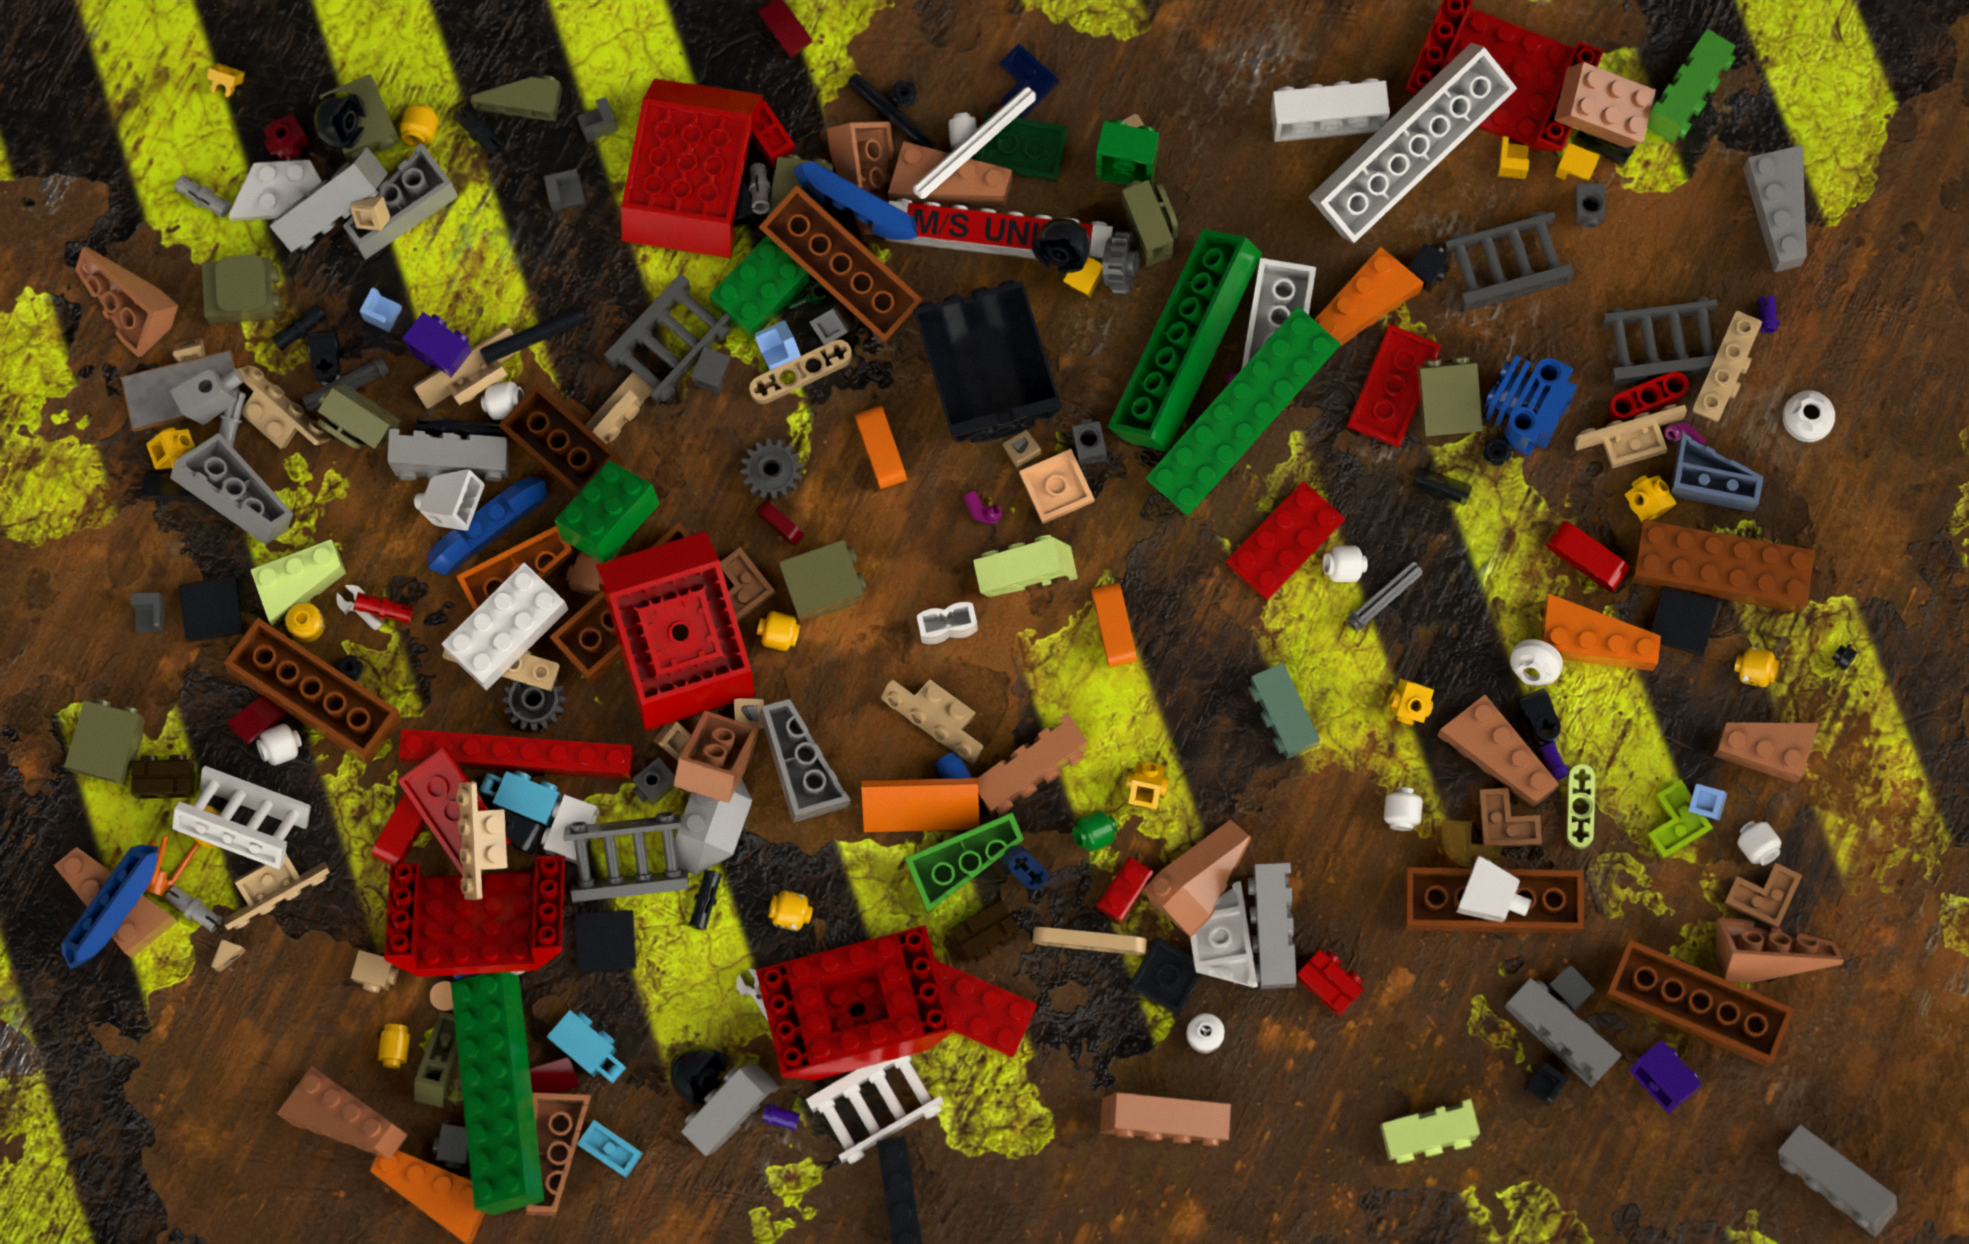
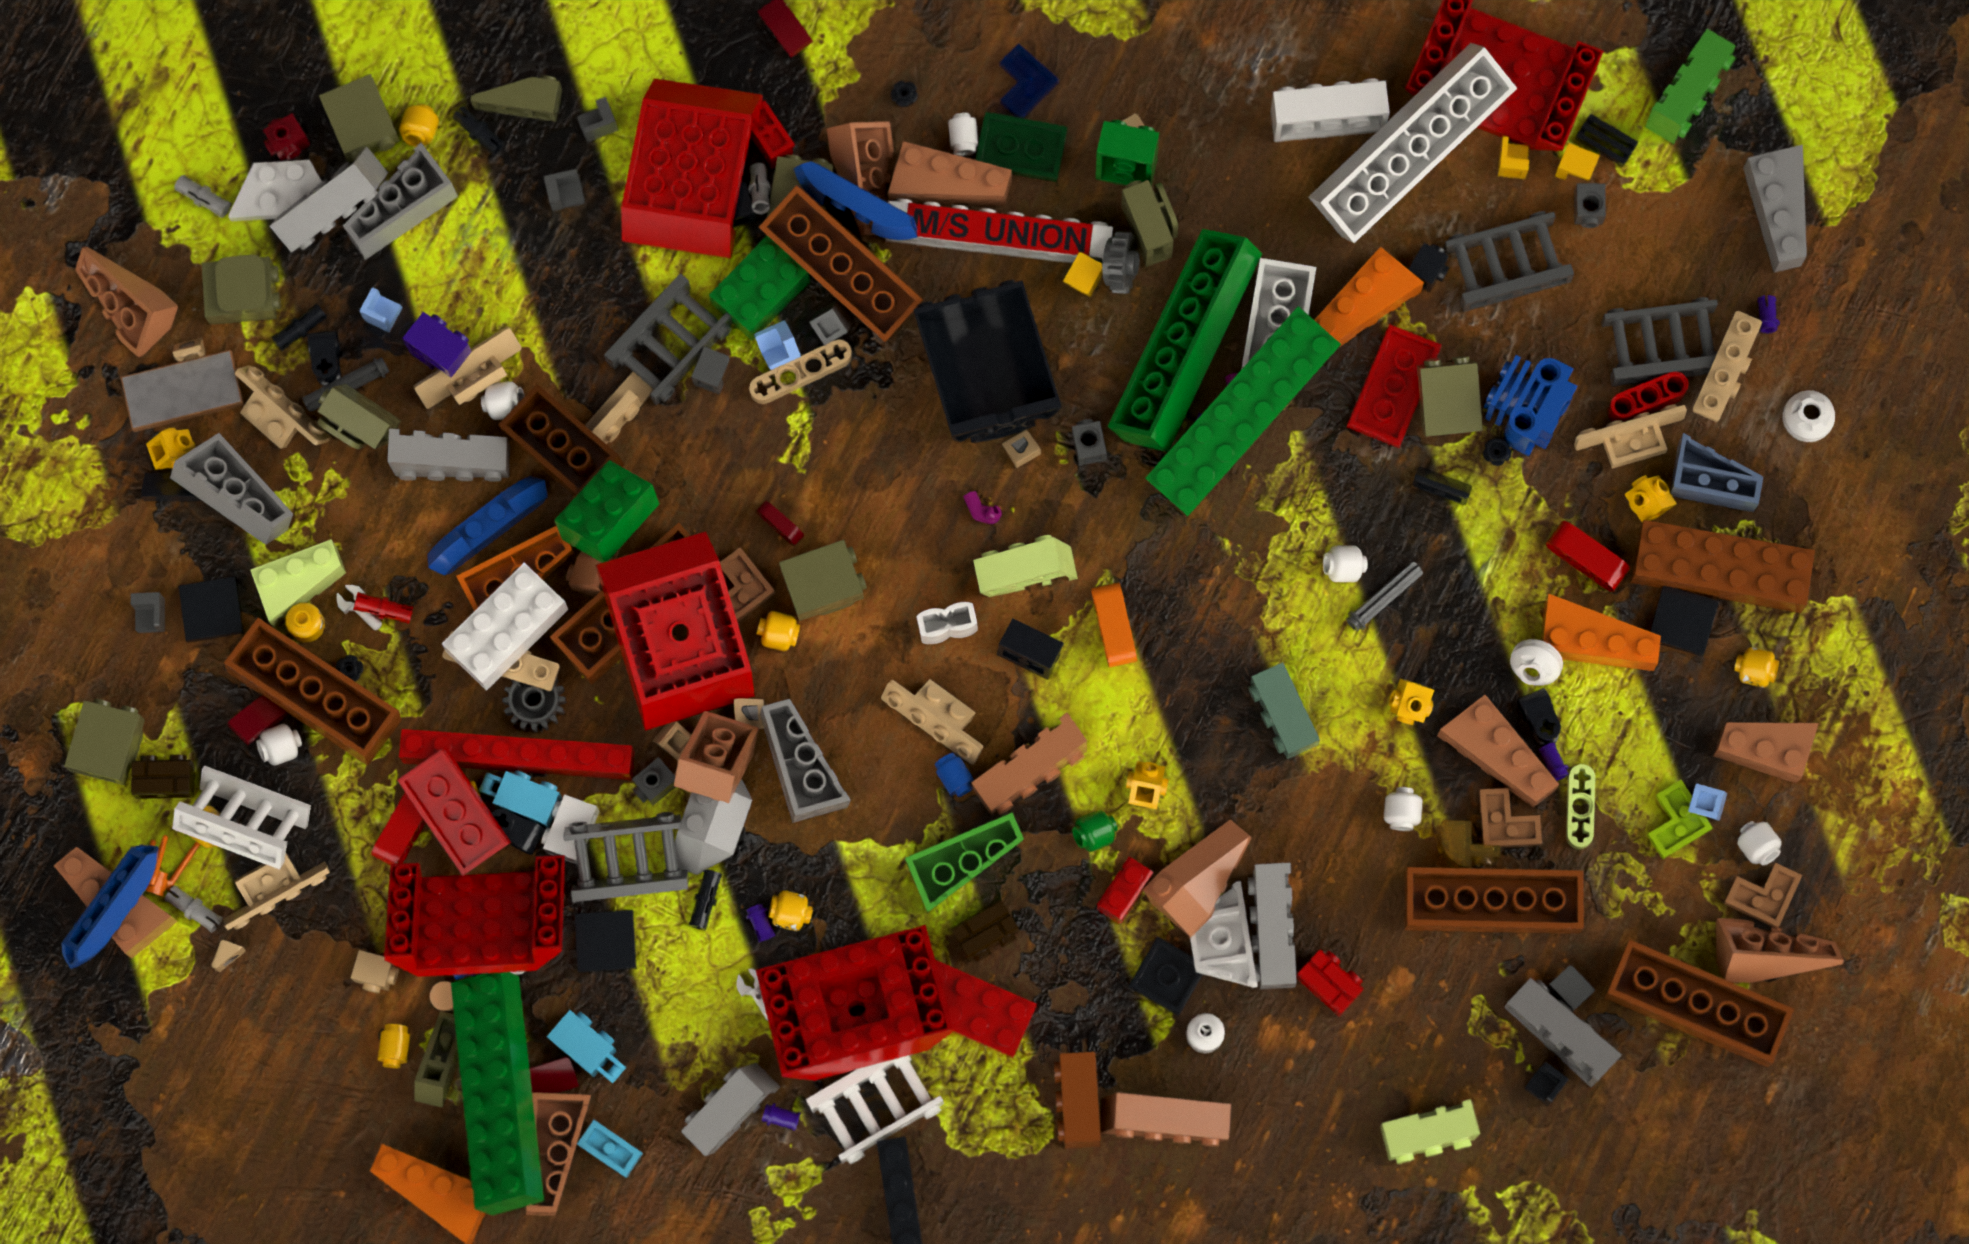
light grey torso [170,368,244,425] -> none
yellow tile [207,64,245,98] -> none
light grey axle [219,390,246,447] -> none
nougat wedge [277,1066,407,1159] -> none
black cylinder [312,92,366,149] -> none
tan slope [350,196,390,231] -> none
white torso [414,469,485,531] -> none
black pin [415,416,502,438] -> none
dark grey brick [433,1124,470,1170] -> none
tan bracket [456,782,507,900] -> none
black axle [480,307,586,364] -> none
black cylinder [670,1045,726,1105] -> none
dark grey gear [740,439,803,502] -> none
dark green hand [788,283,827,310] -> none
black axle [847,73,936,149] -> none
orange beam [854,405,907,490] -> none
orange tile [861,778,980,832] -> none
white axle [913,87,1036,199] -> none
dark blue beam [1003,845,1048,890] -> none
light nougat plate [1019,449,1095,524] -> none
black cylinder [1032,219,1090,273] -> none
tan beam [1032,927,1147,955] -> none
red plate [1225,481,1345,602] -> none
white torso [1456,856,1531,922] -> none
nougat brick [1554,62,1656,148] -> none
dark purple brick [1629,1040,1702,1115] -> none
magenta arm [1664,423,1707,445] -> none
light grey wedge [1778,1125,1897,1238] -> none
black plate [1832,644,1858,671] -> none
none -> dark purple pin [746,904,776,943]
none -> black hinge [997,618,1064,680]
none -> dark orange brick [1054,1052,1101,1149]

